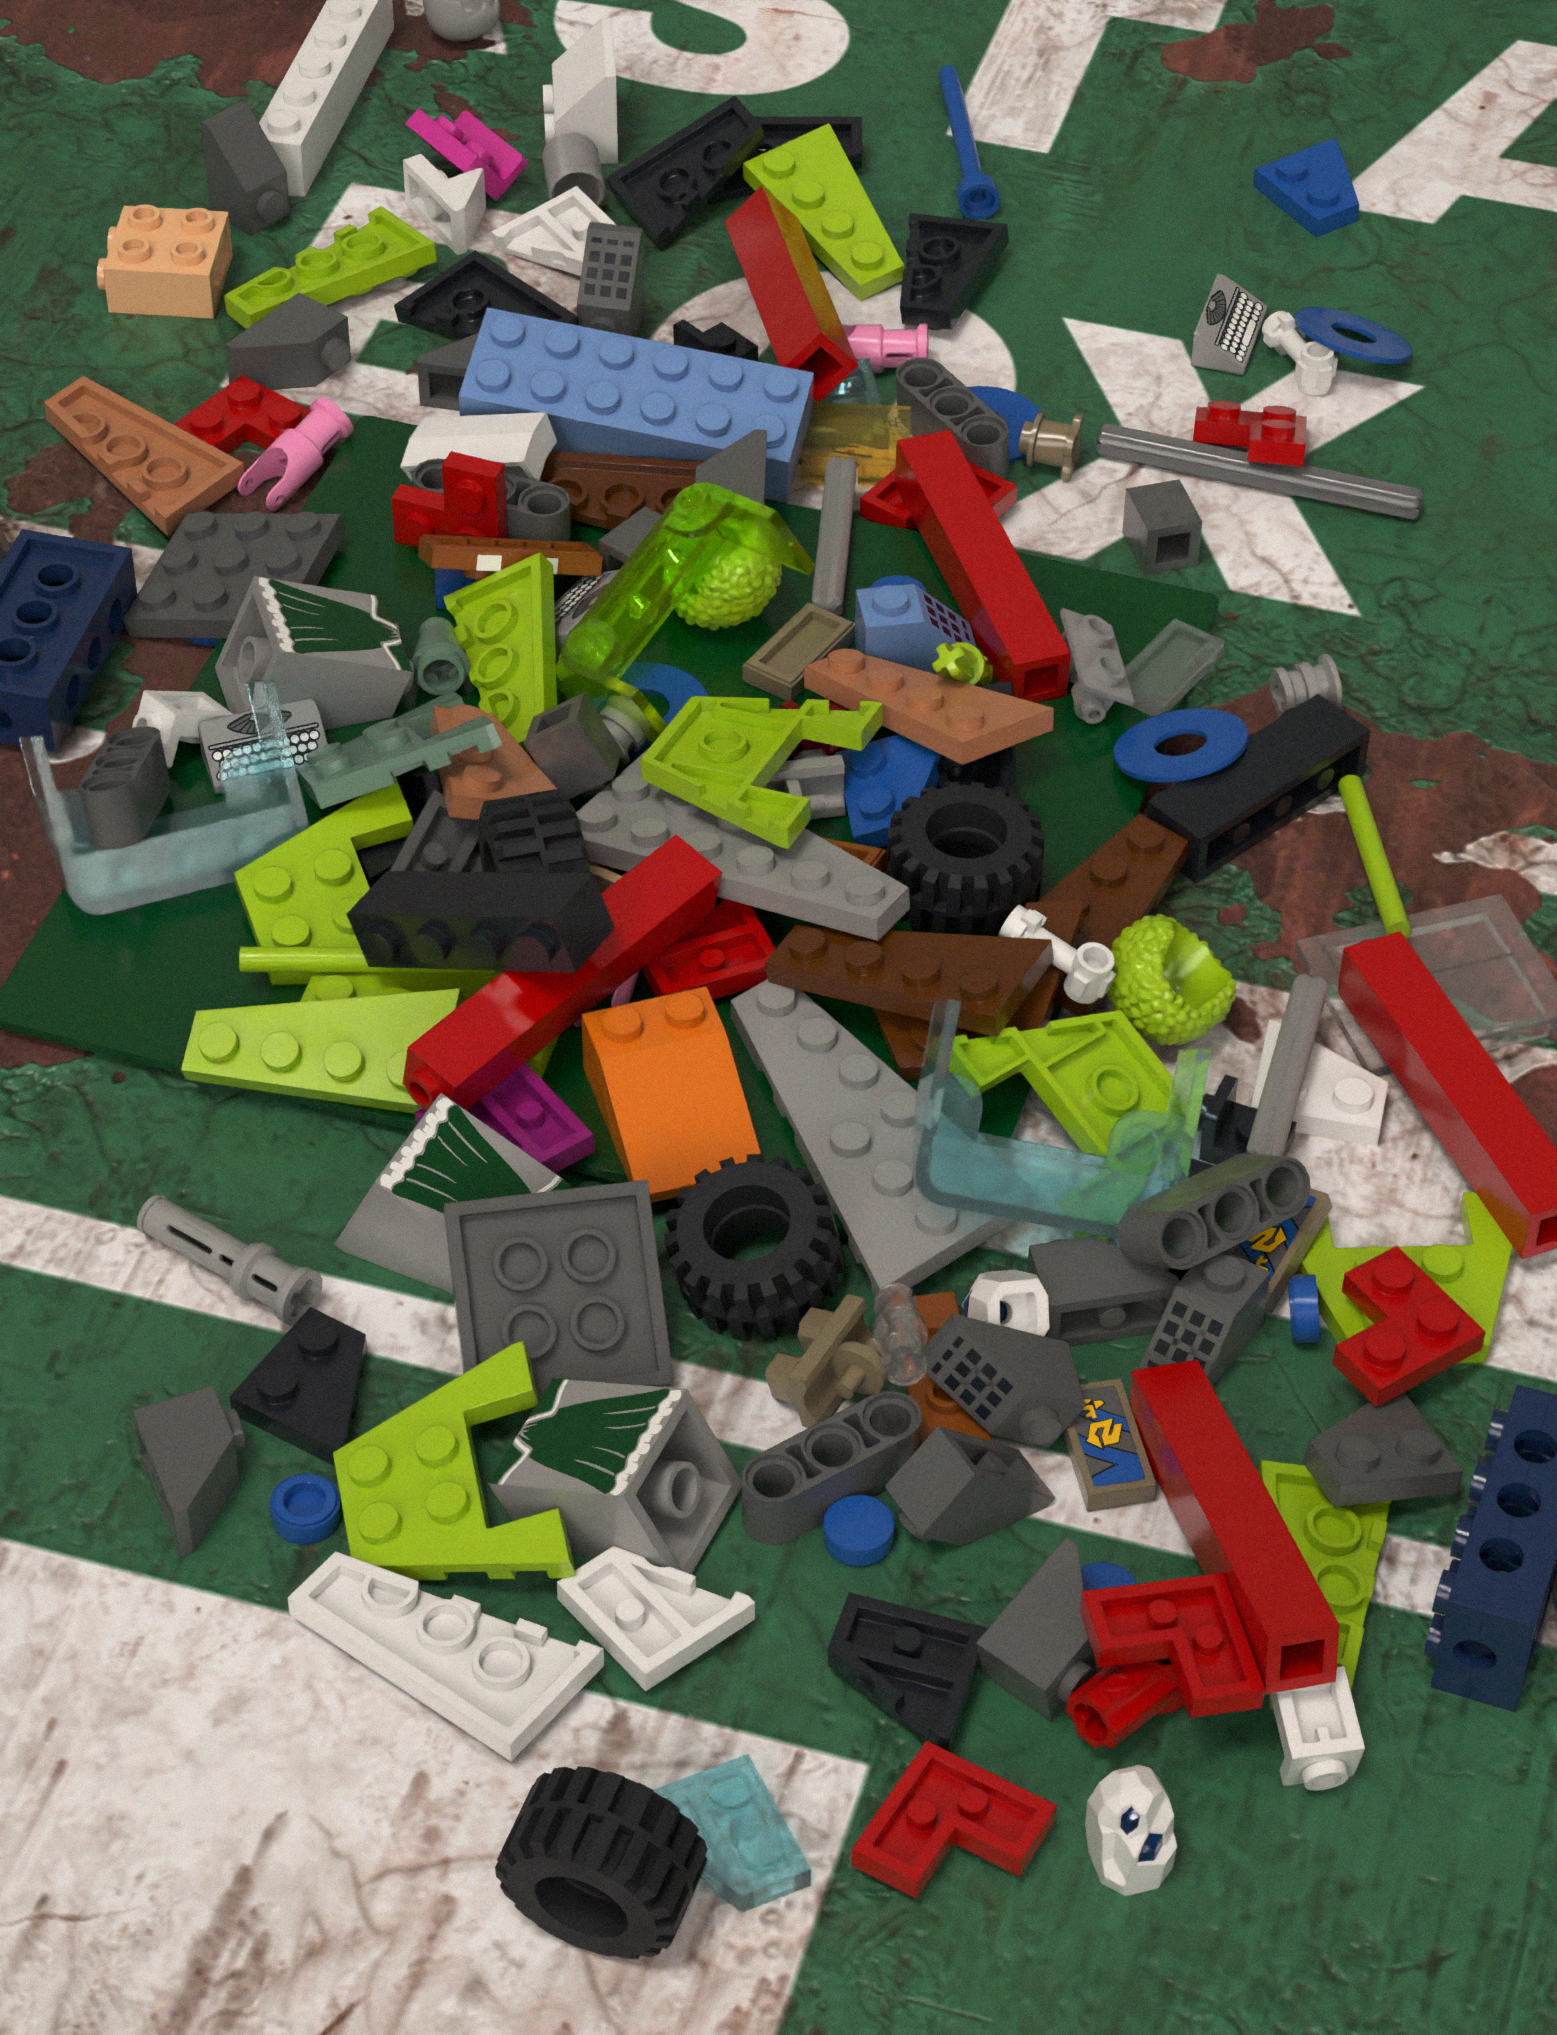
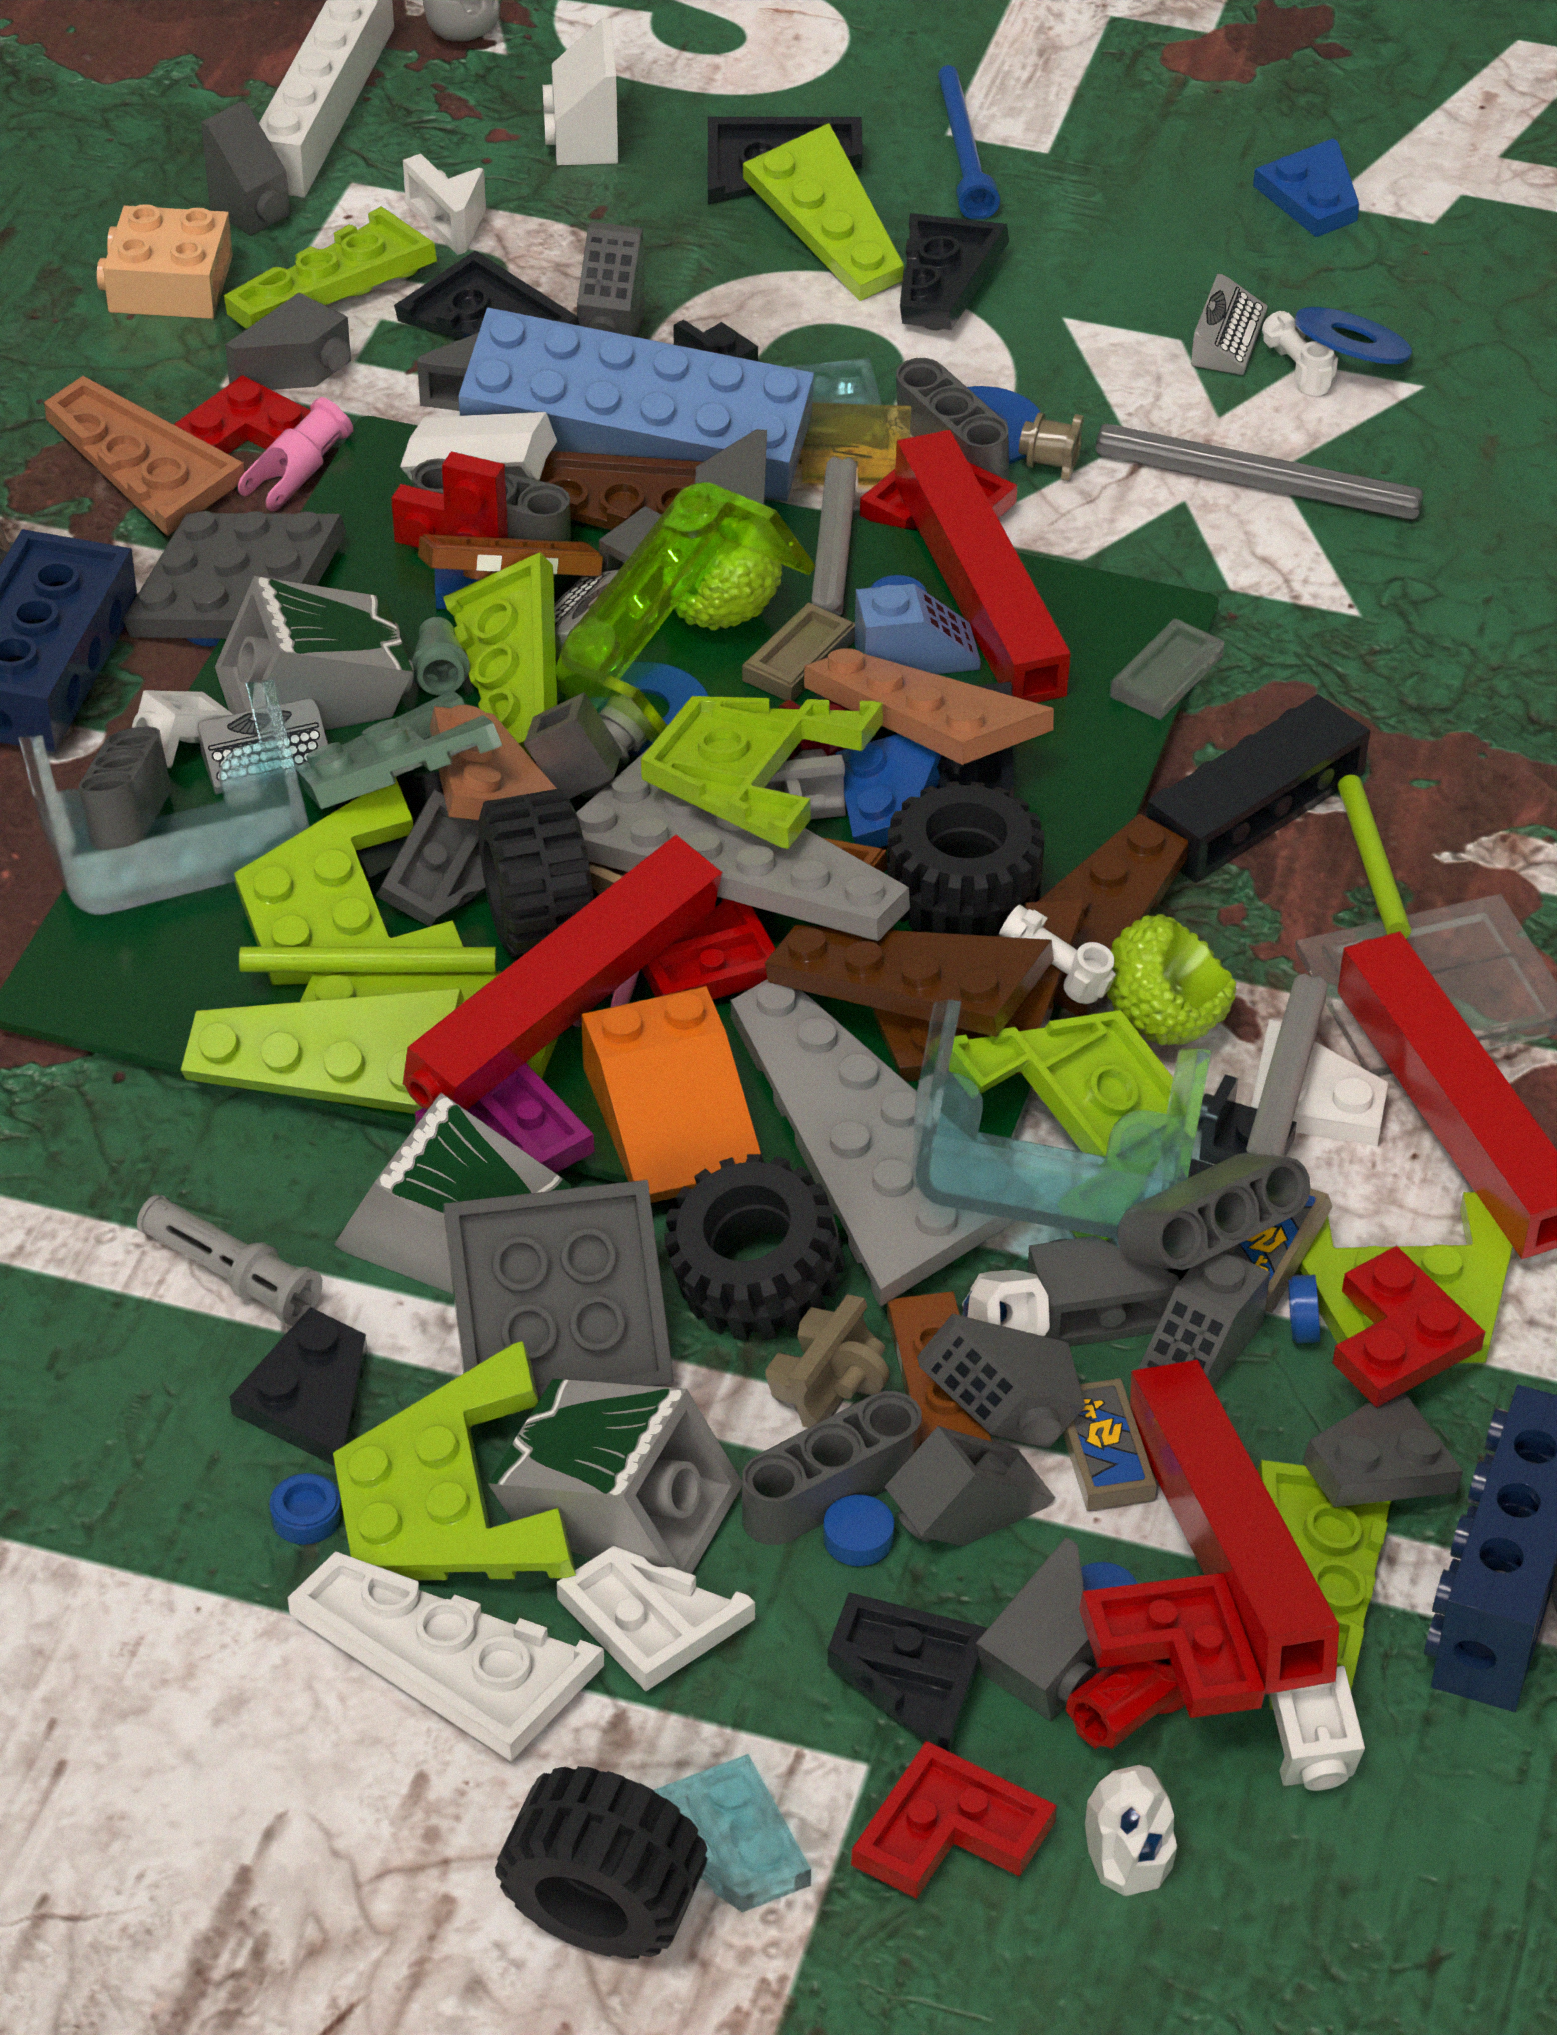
dark grey slope [132,1385,246,1557] -> none
black brick [346,871,615,973] -> none
dark pink bracket [405,108,528,201] -> none
white wing [491,186,616,276] -> none
light grey piece [542,132,605,206] -> none
black wing [606,96,766,252] -> none
red brick [724,186,859,403] -> none
bright pink piece [843,324,929,374] -> none
clear pin [872,1283,928,1386] -> none
lime axle [931,642,993,686] -> none
light grey hinge [1060,608,1135,724] -> none
blue gear [1113,708,1249,782] -> none
flat silver brick [1122,479,1202,575] -> none
red plate [1193,401,1307,466] -> none
light grey bush [1269,654,1343,717] -> none

